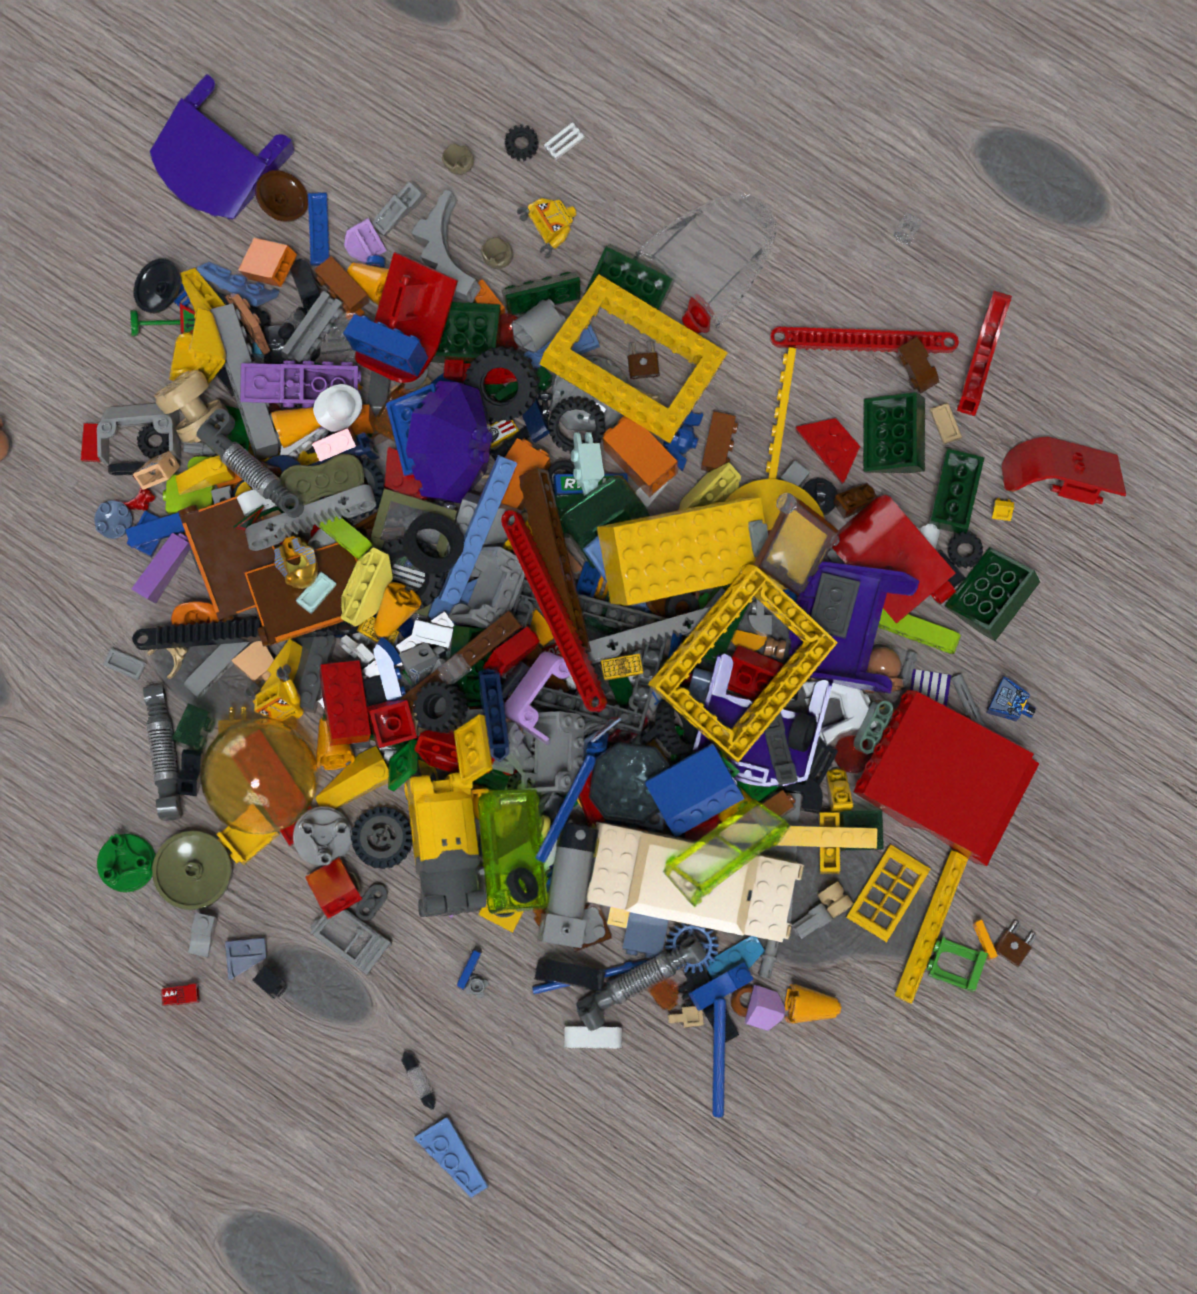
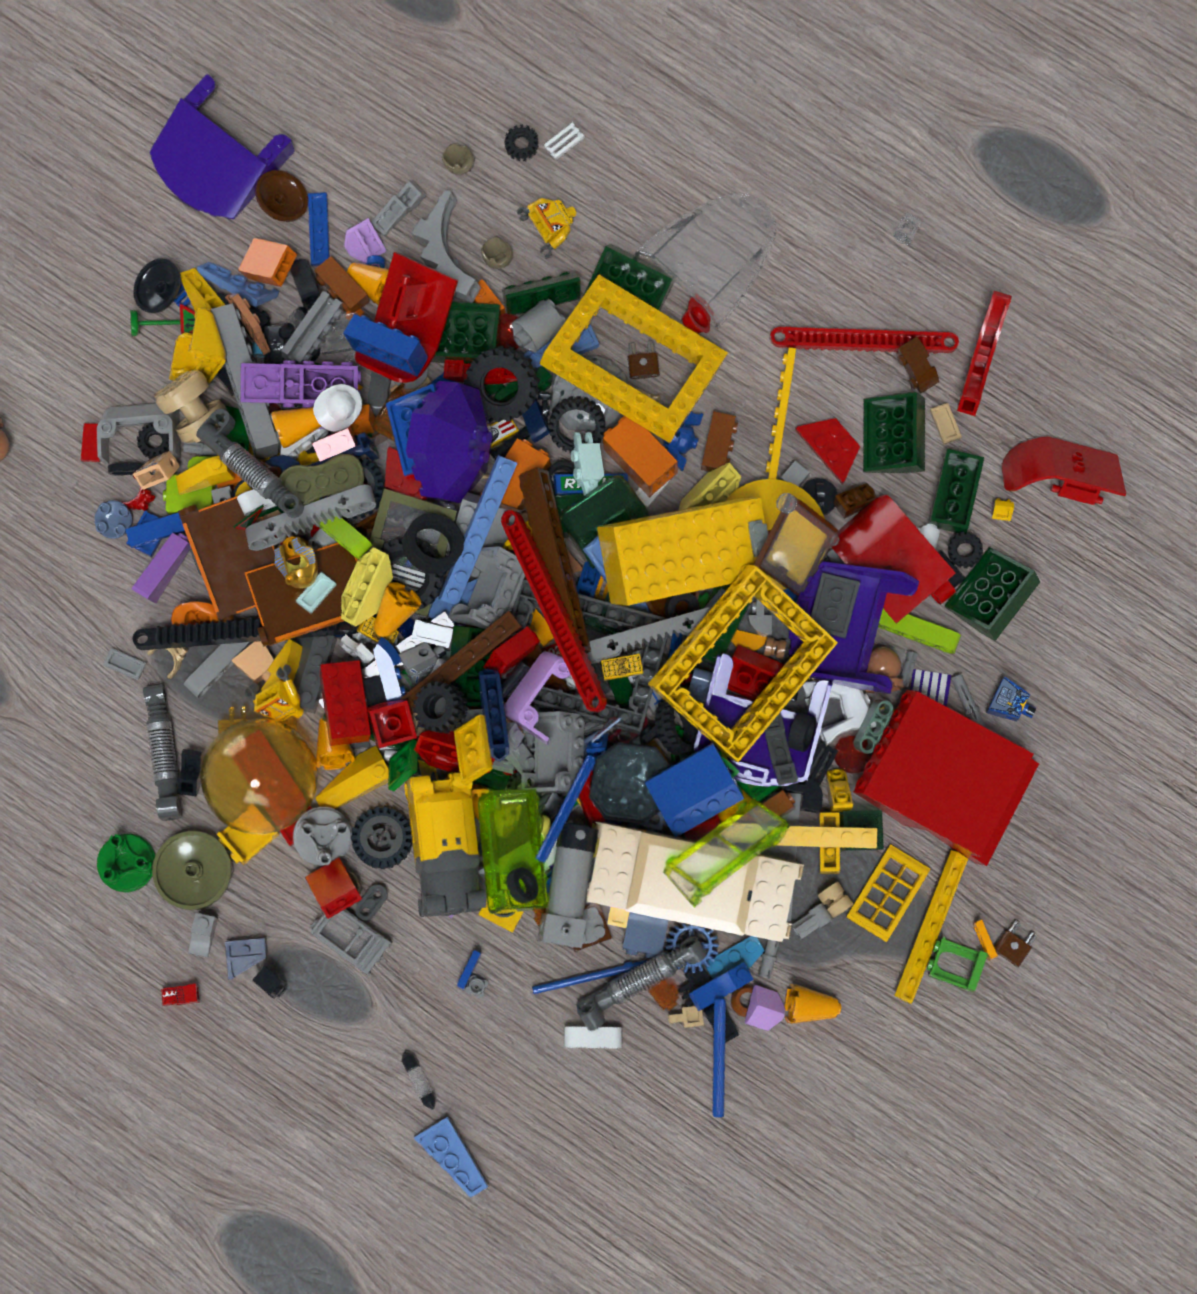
clear green brick [172,703,215,751] -> none
clear brick [437,654,472,684] -> none
black arch [534,960,606,991] -> none

